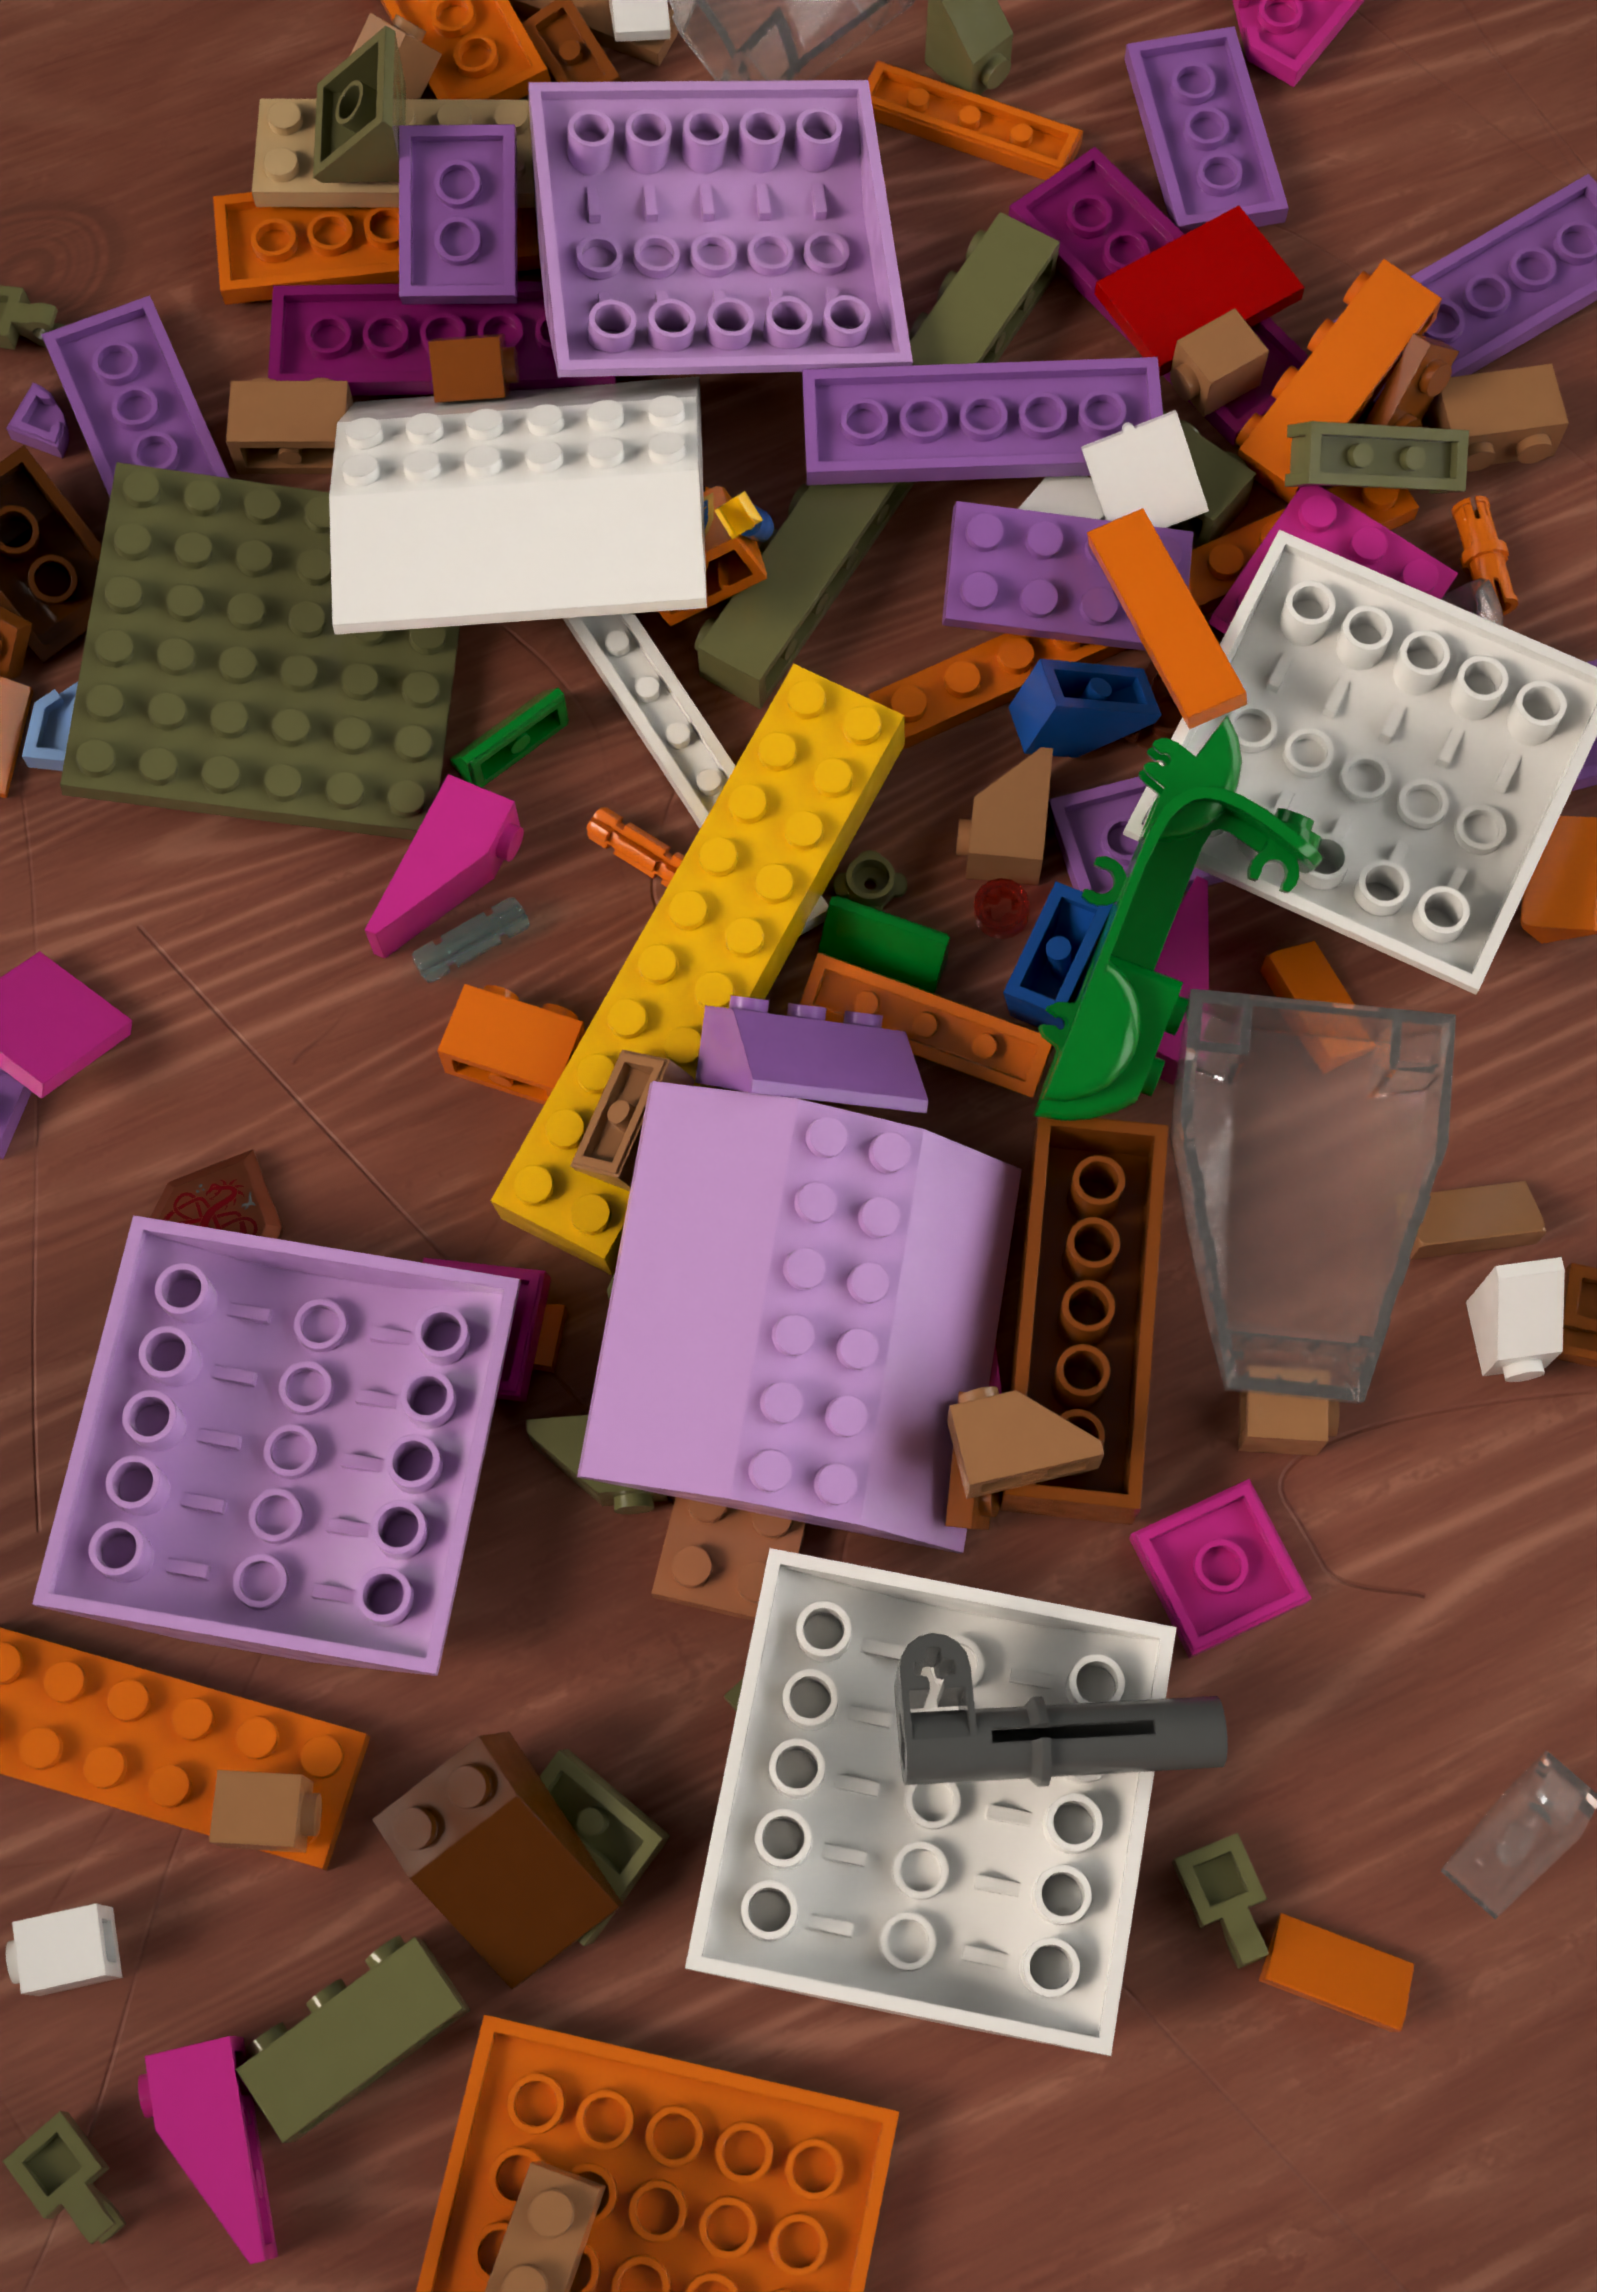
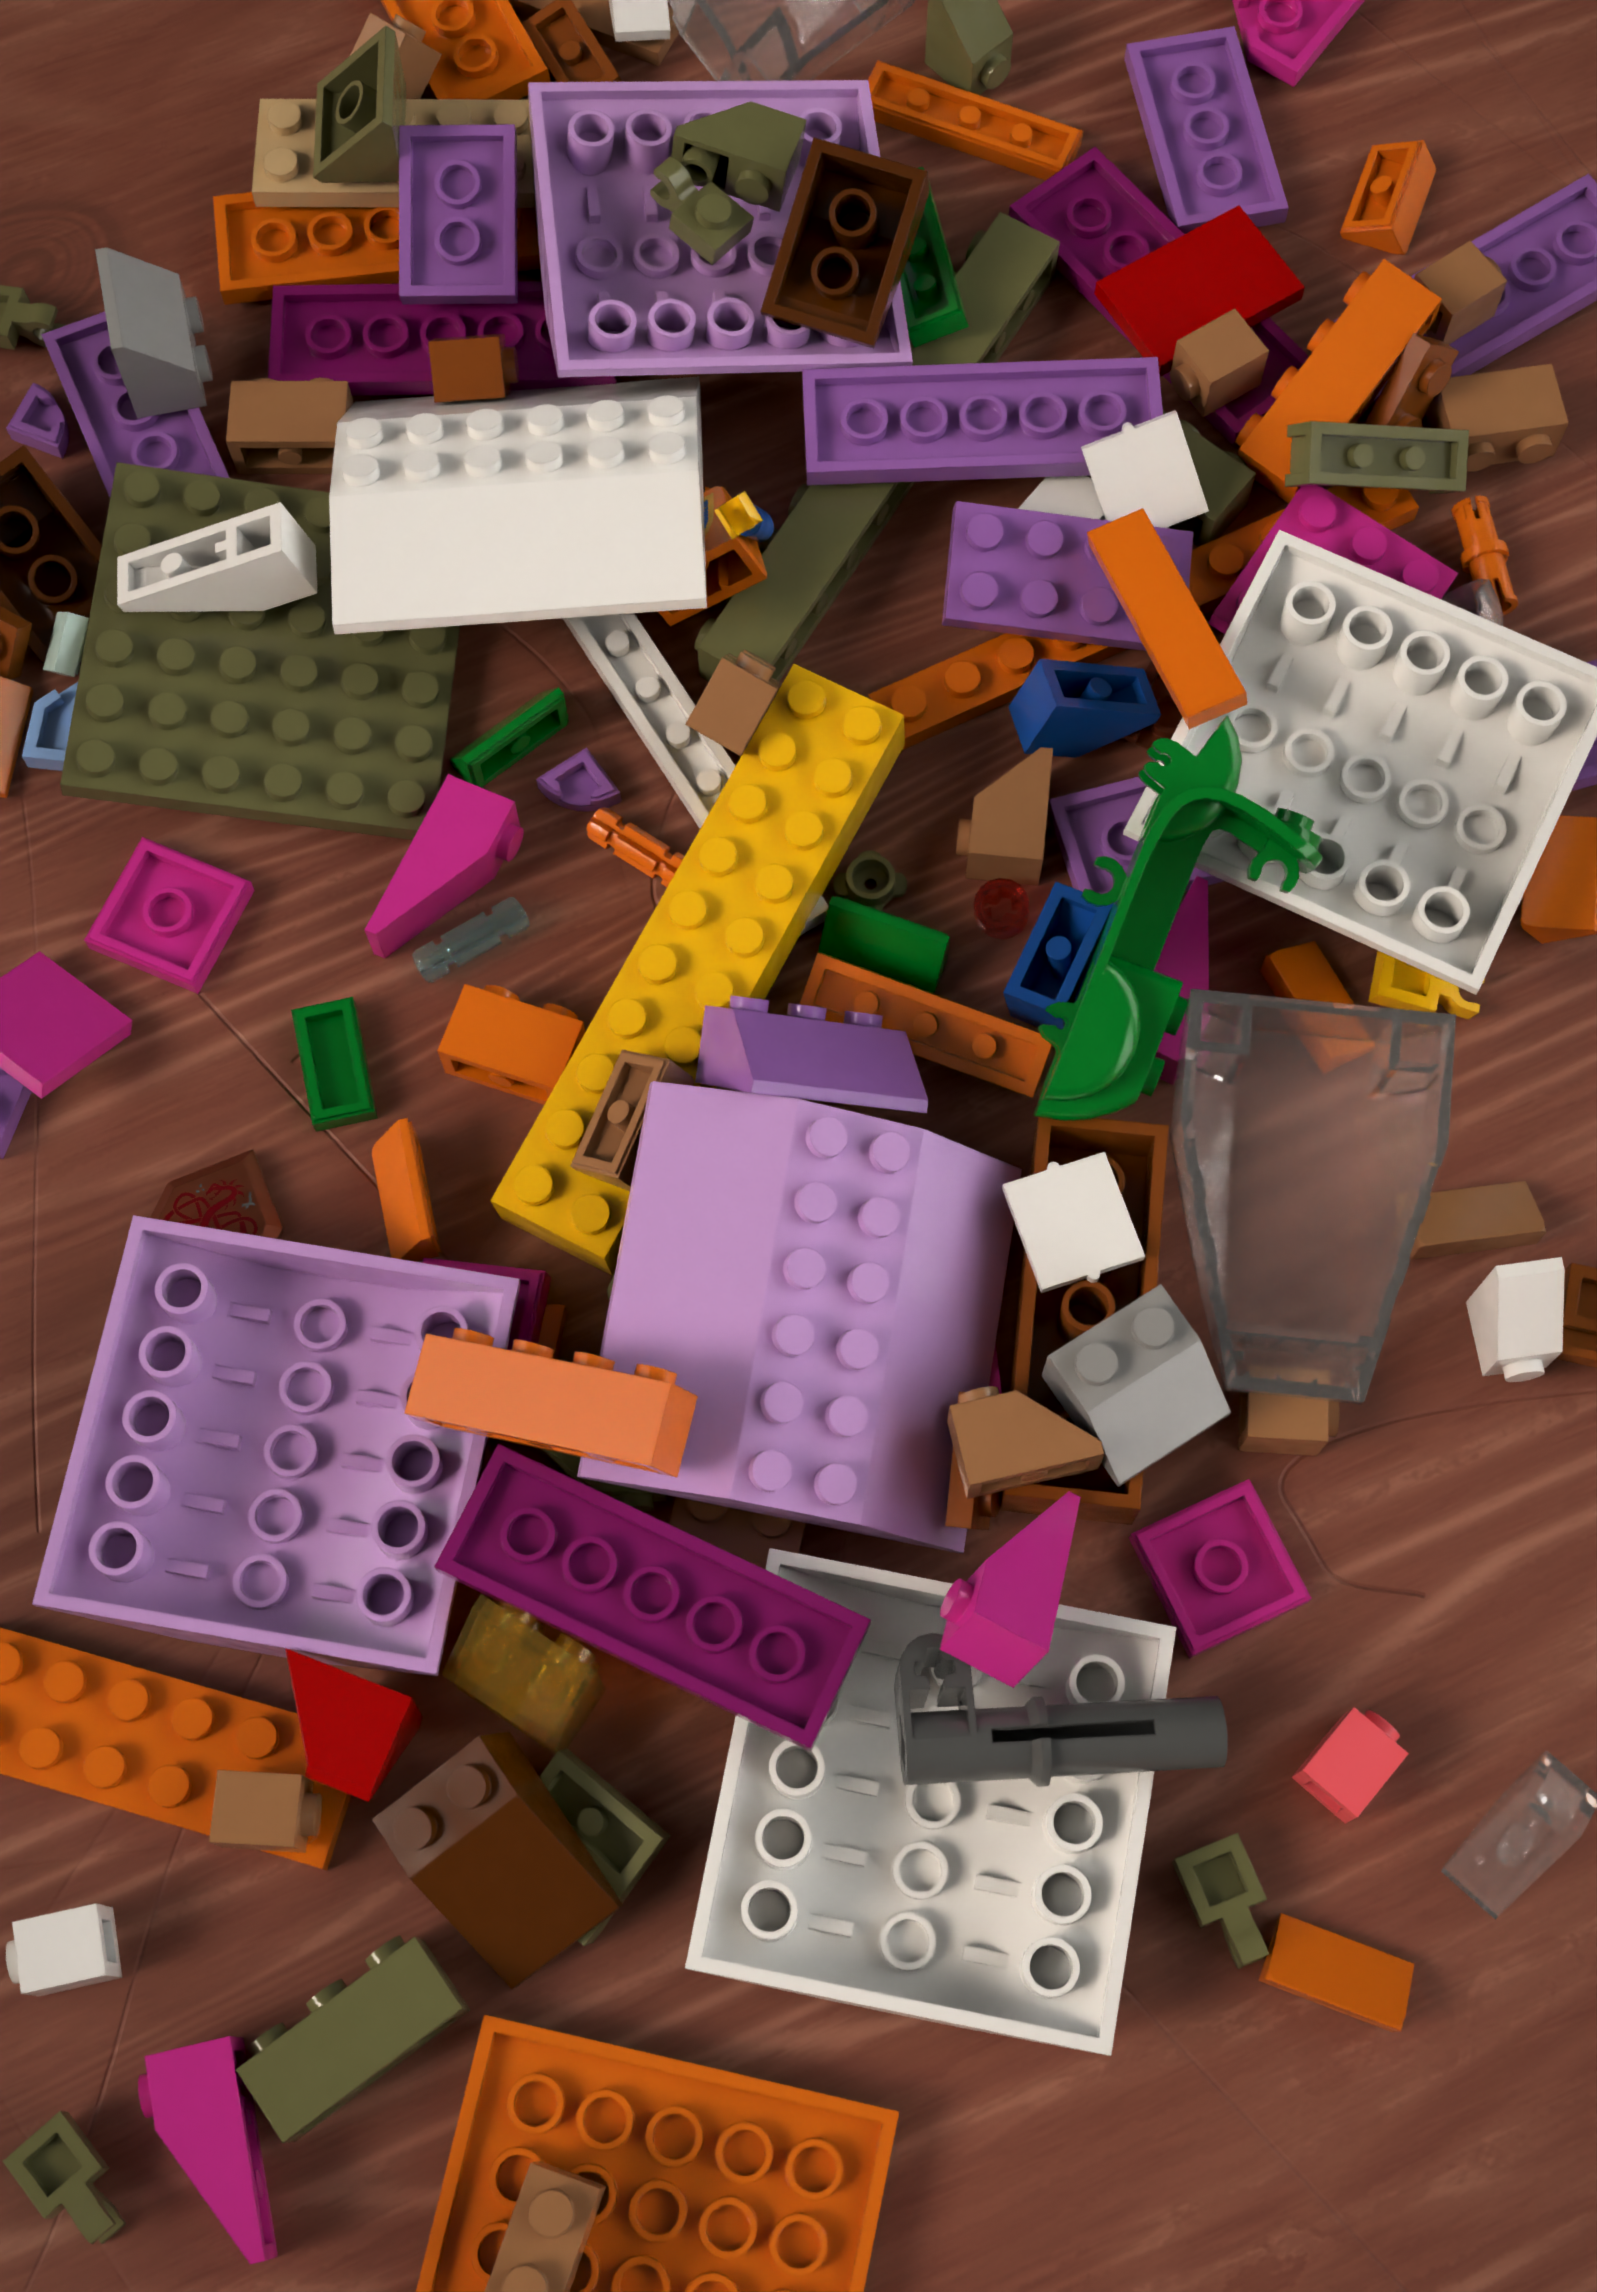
none -> light aqua tile [43,612,89,677]
none -> dark pink tile [84,837,255,994]
none -> light grey slope [95,247,213,418]
none -> white slope [117,502,318,612]
none -> red slope [285,1648,423,1802]
none -> green tile [291,997,378,1132]
none -> orange slope [372,1118,441,1262]
none -> orange brick [404,1328,698,1478]
none -> magenta plate [434,1444,871,1751]
none -> clear yellow slope [442,1594,606,1755]
none -> medium lavender tile [536,747,621,811]
none -> olive plate [650,157,754,265]
none -> olive slope [671,101,807,212]
none -> medium nougat brick [685,649,782,756]
none -> reddish brown slope [760,137,929,348]
none -> green tile [900,166,969,348]
none -> dark pink slope [940,1491,1081,1688]
none -> white piece [1002,1152,1145,1293]
none -> light grey slope [1041,1284,1231,1487]
none -> coral brick [1291,1707,1409,1824]
none -> orange slope [1340,140,1436,255]
none -> yellow plate [1368,950,1485,1019]
none -> medium nougat brick [1414,241,1507,345]

